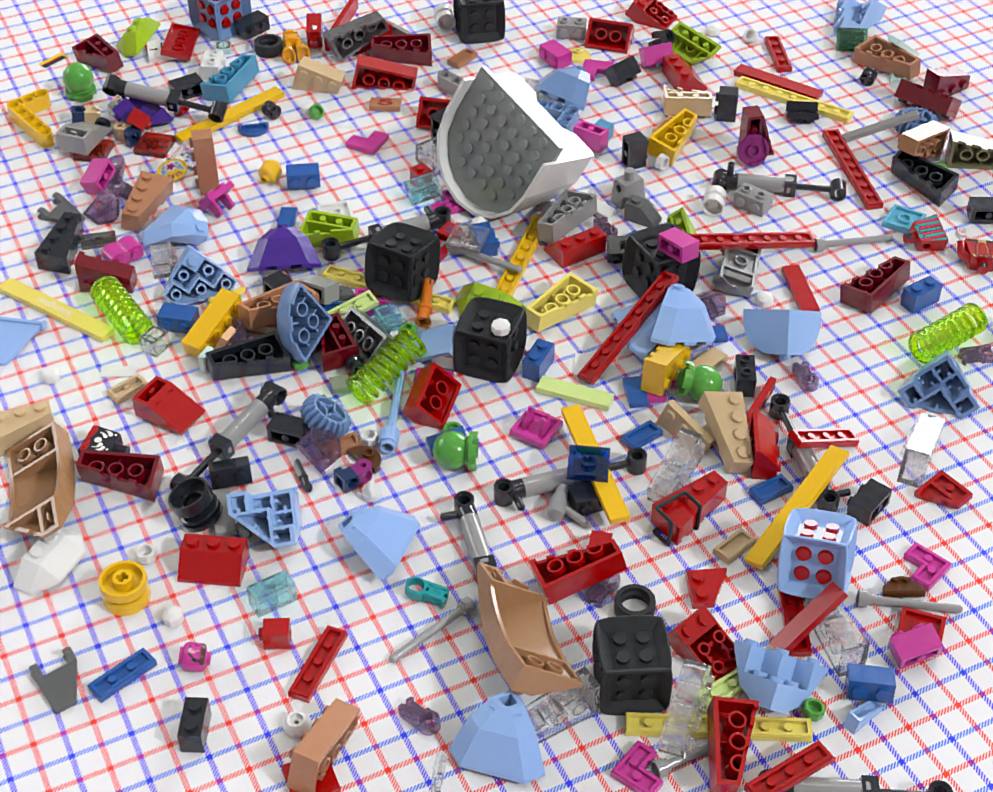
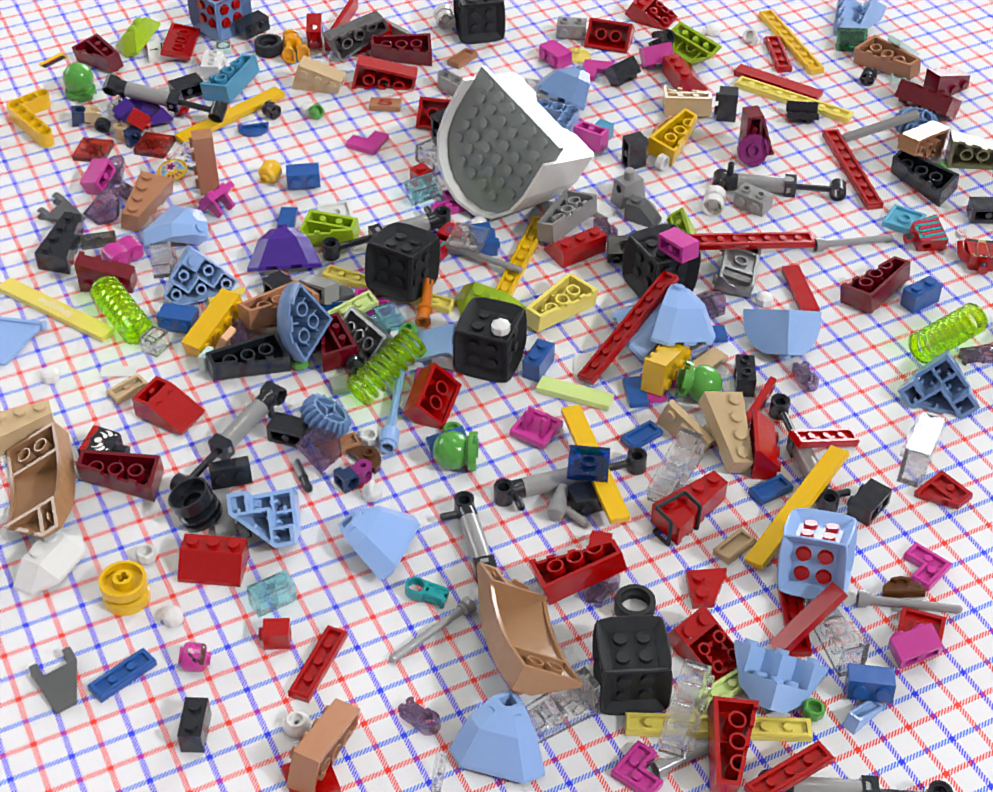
light grey slope [55,122,112,156] -> none
none -> yellow tile [758,9,824,75]

